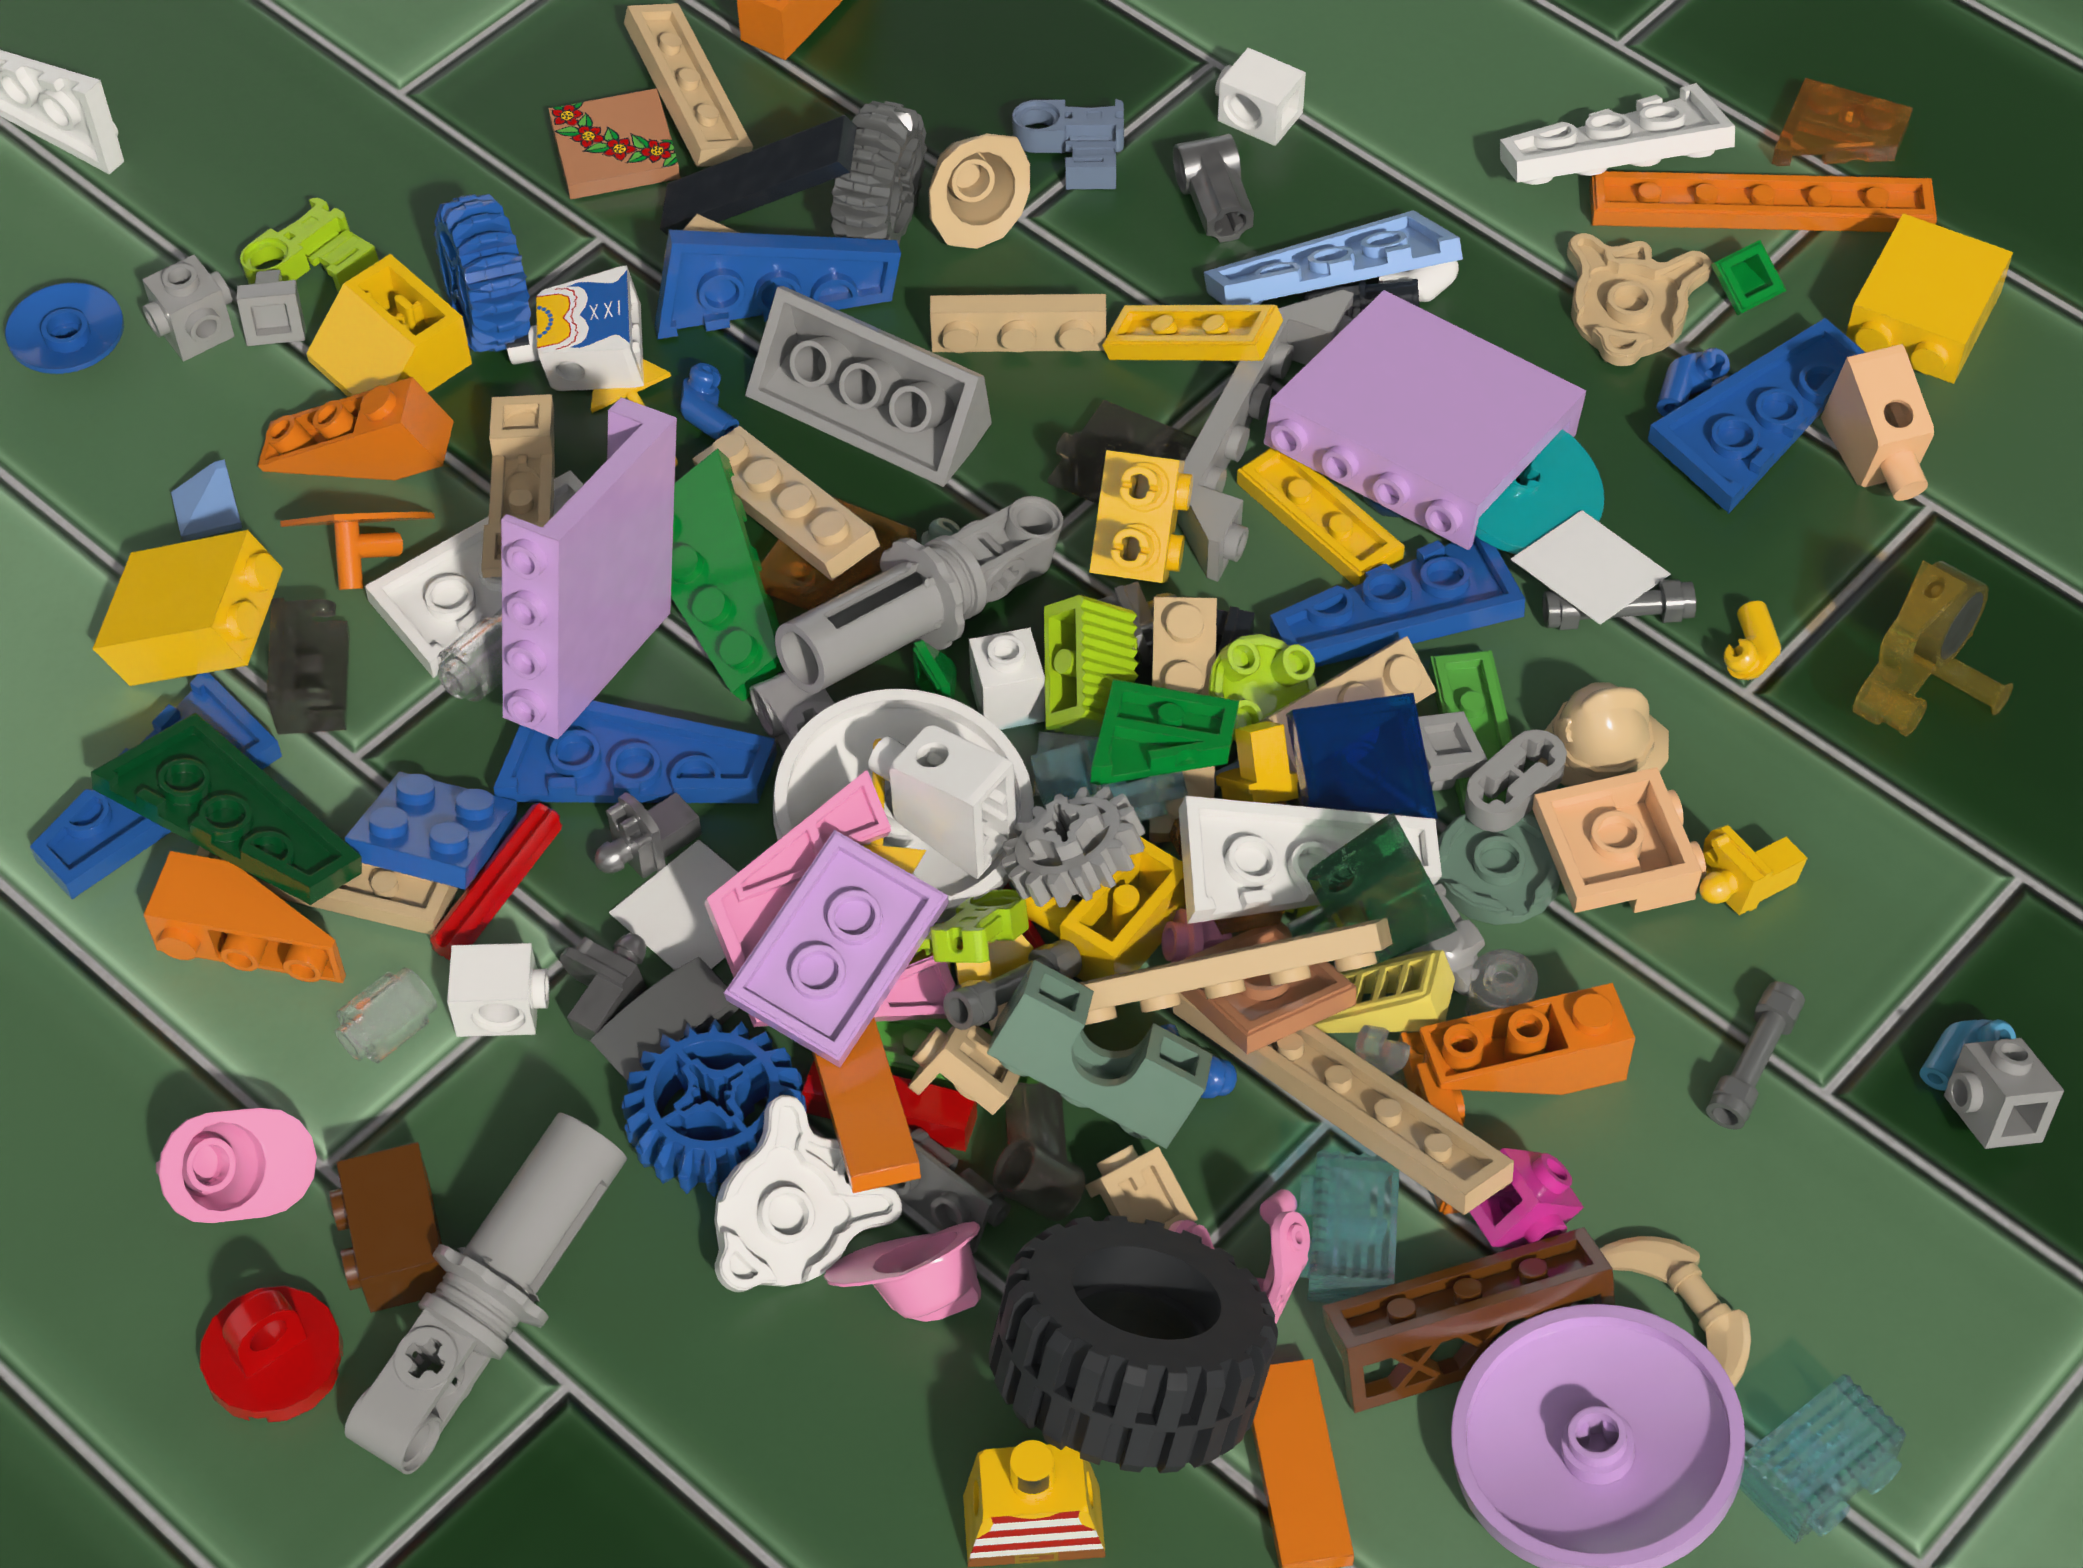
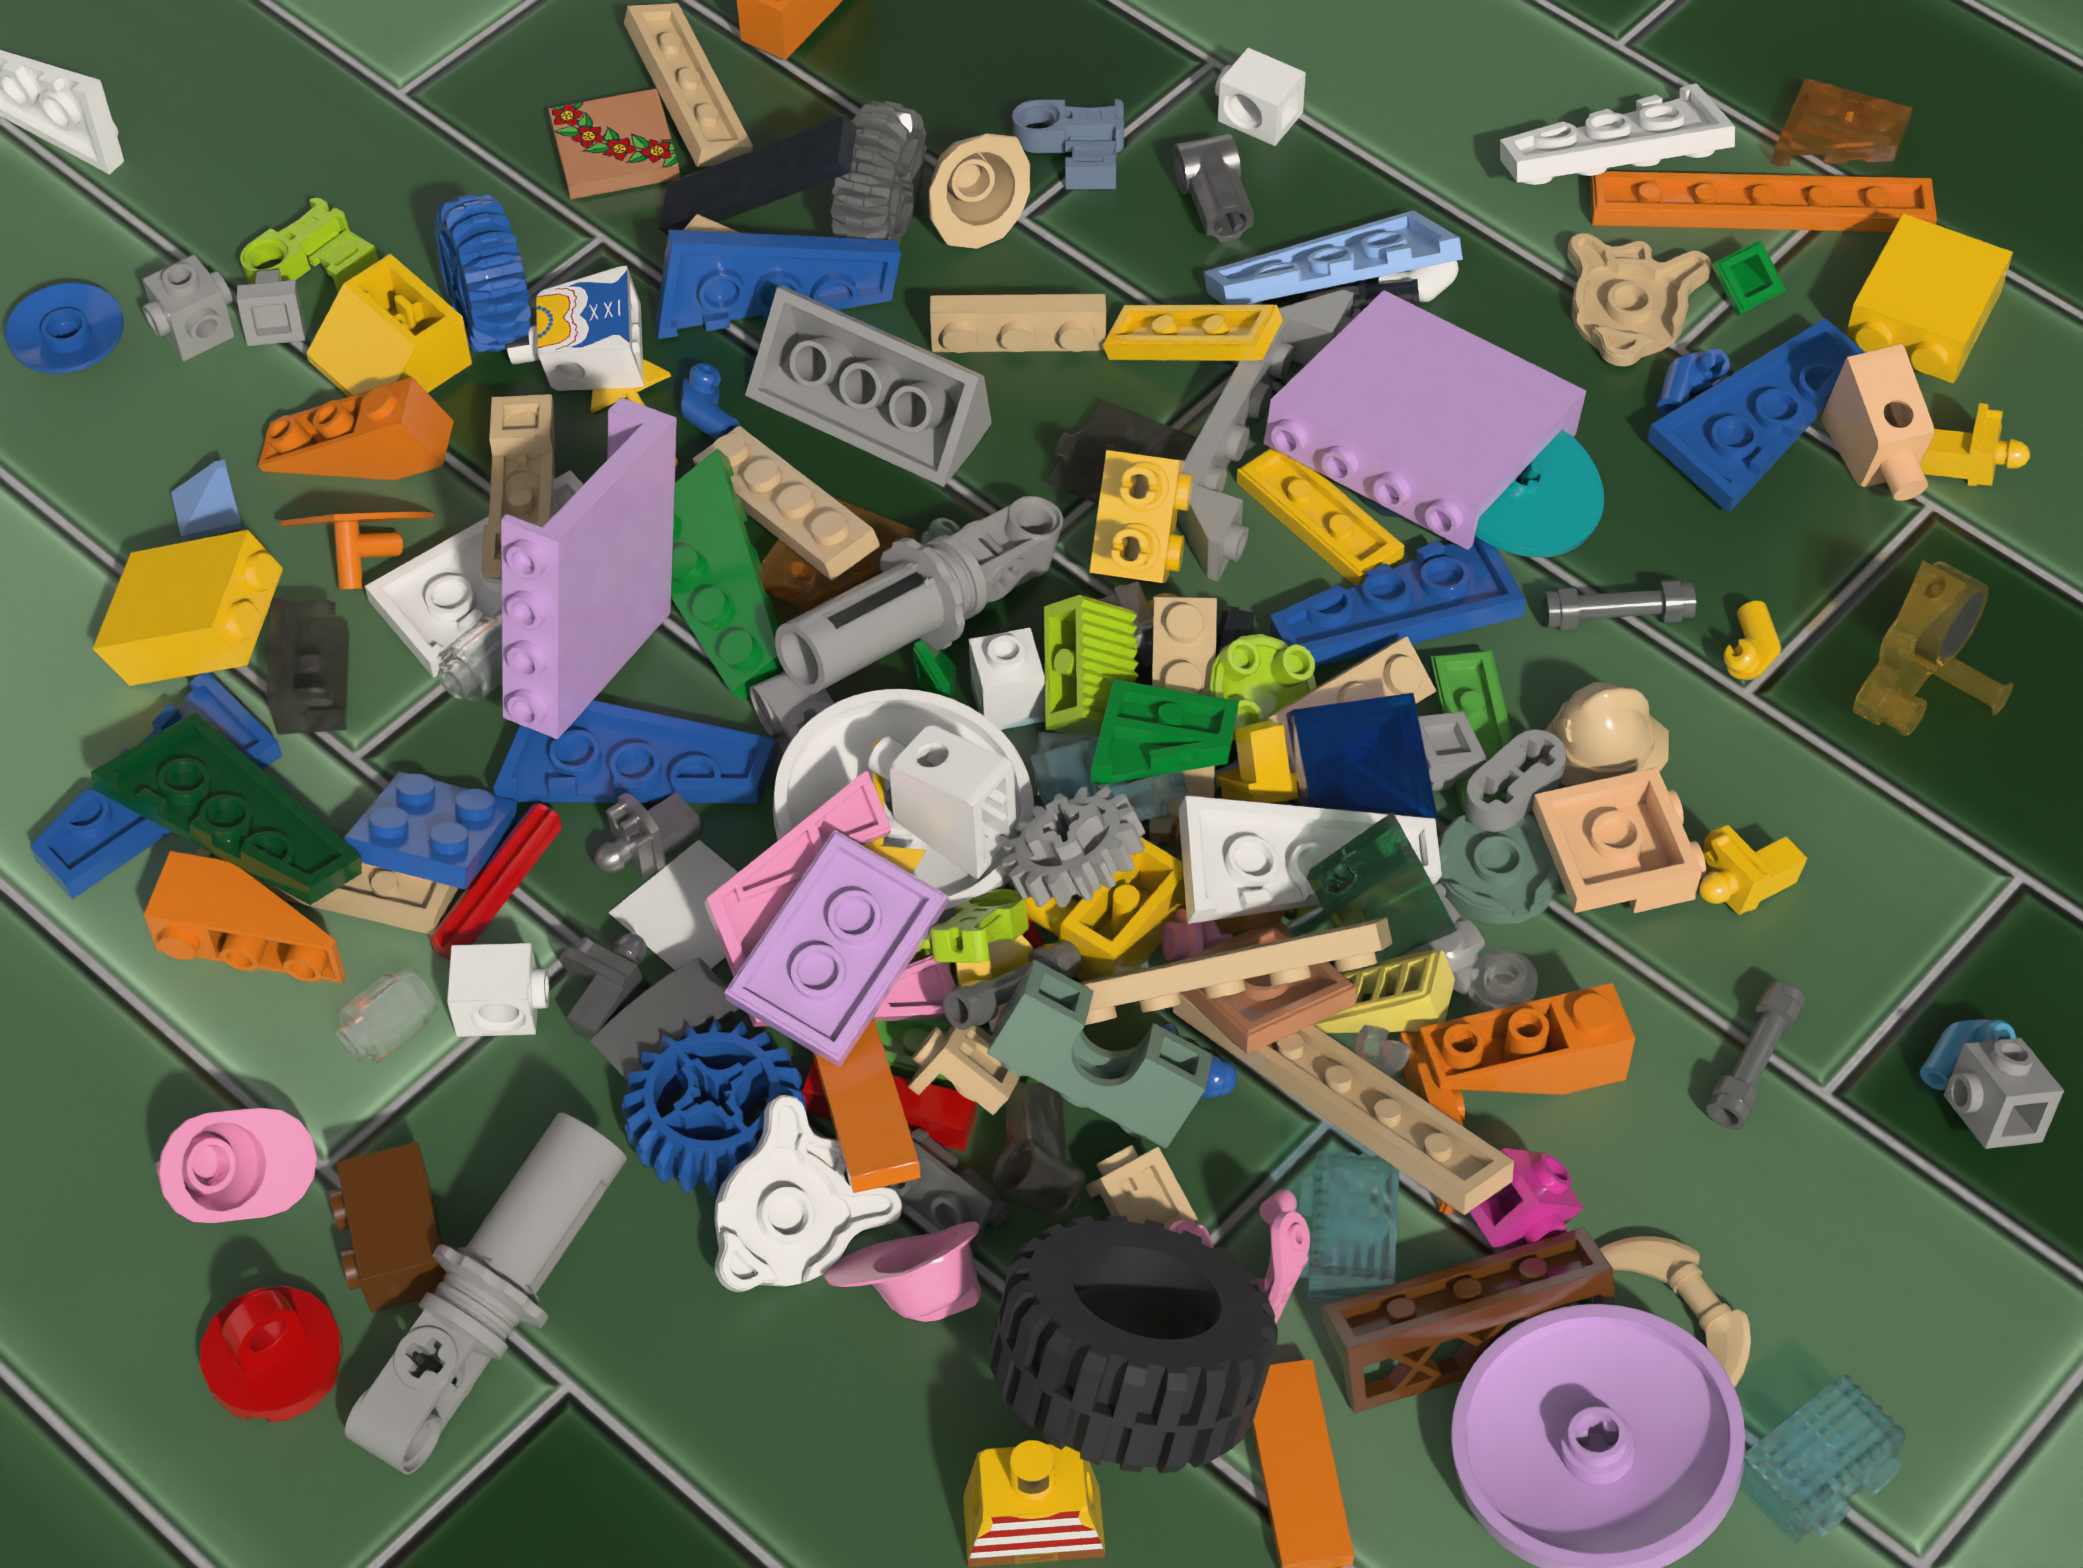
white sticker [1511,510,1671,625] -> none
none -> yellow piece [1920,403,2030,486]

